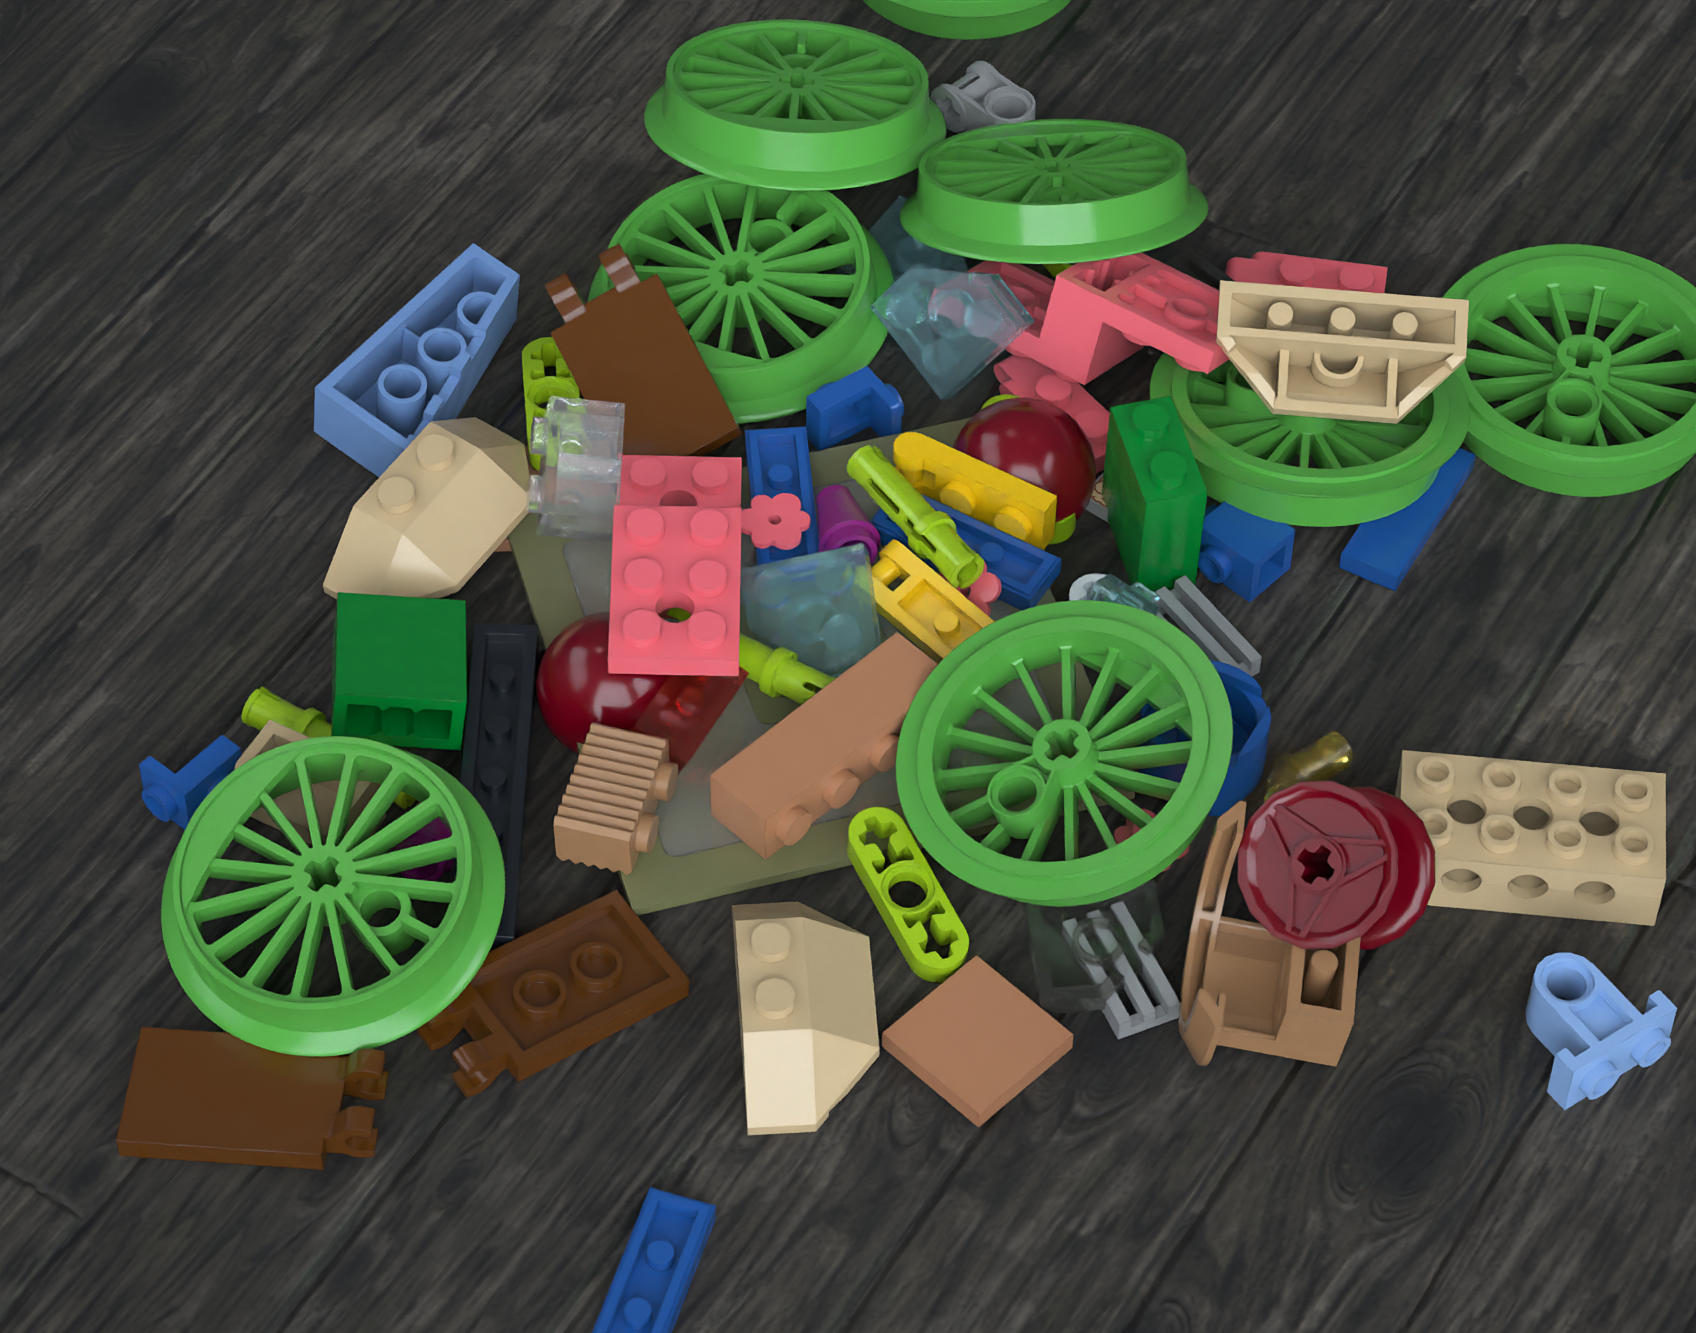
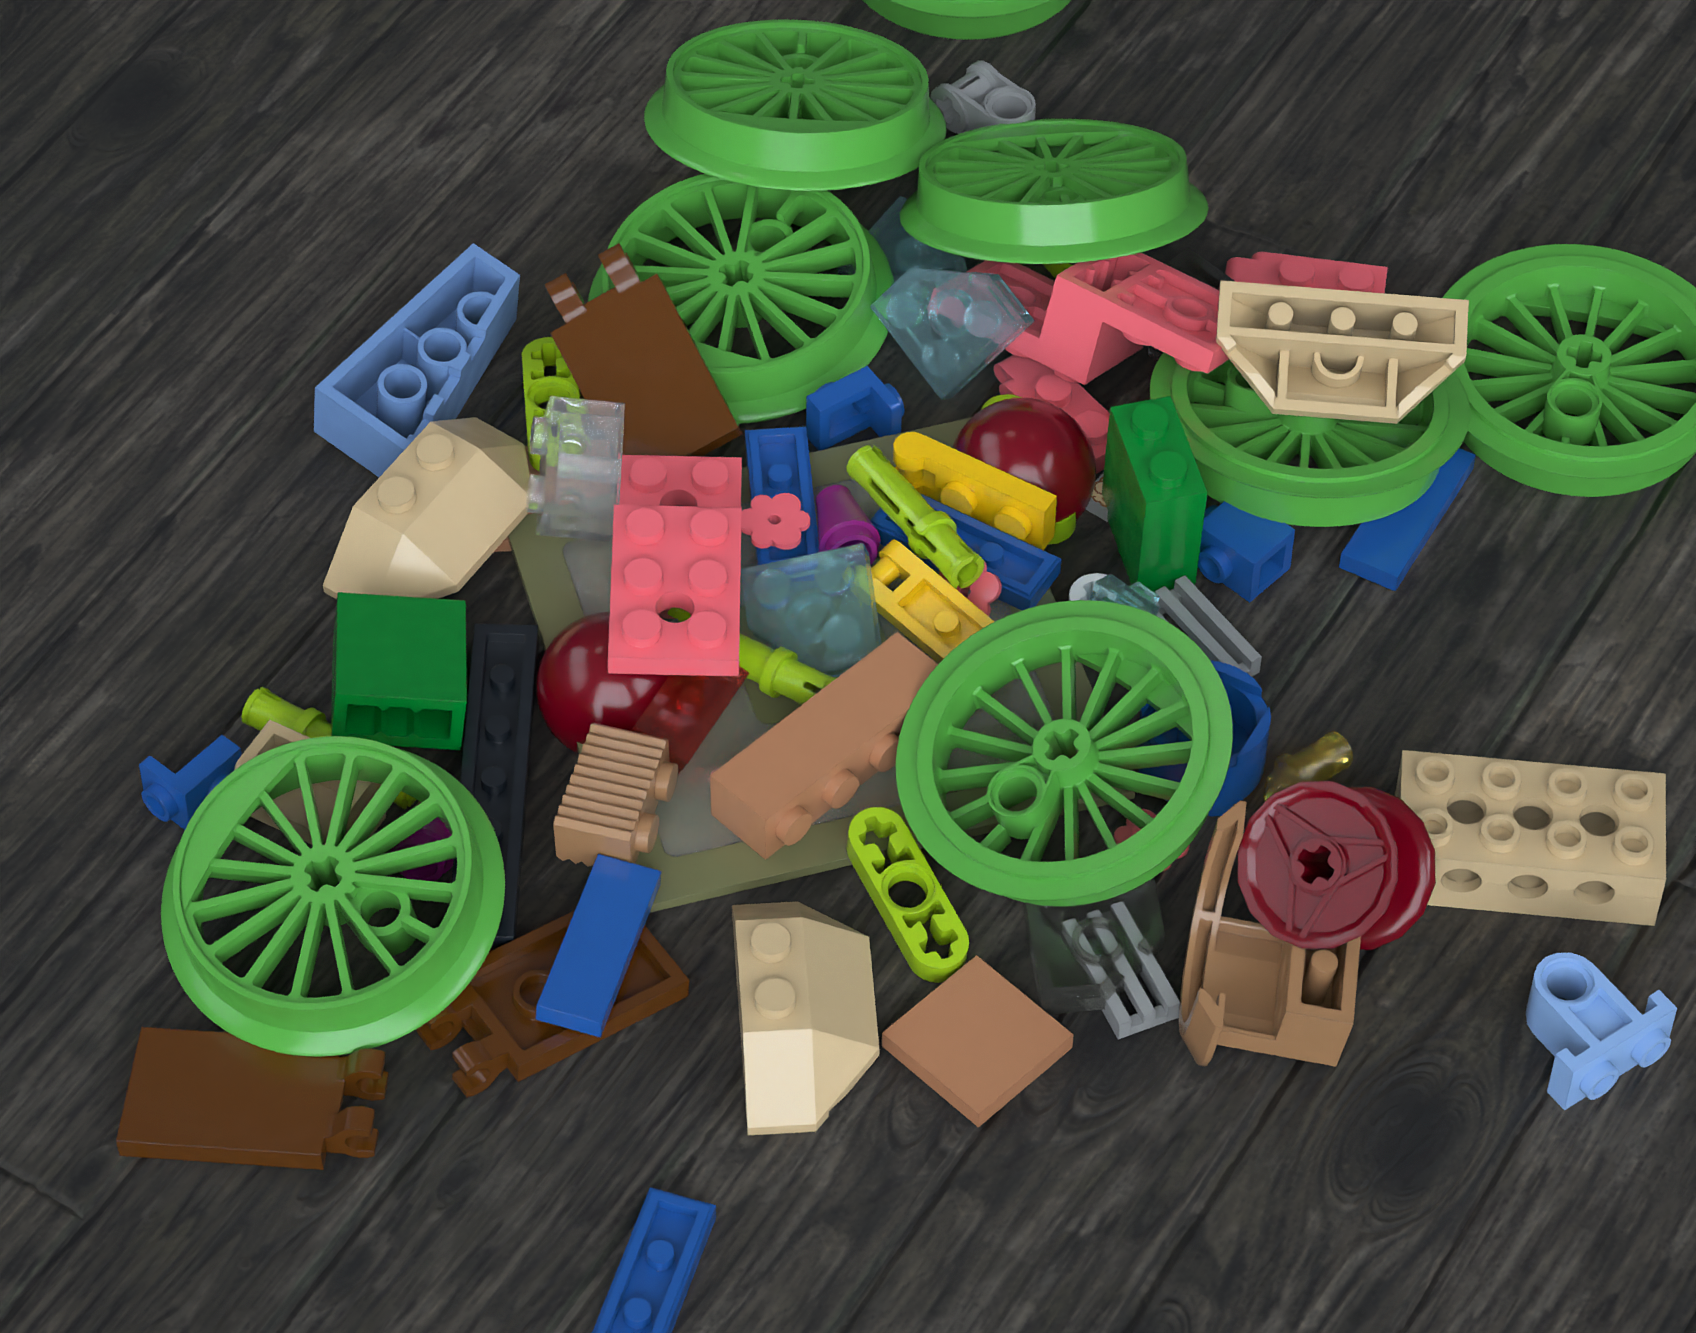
none -> blue tile [536,854,661,1038]

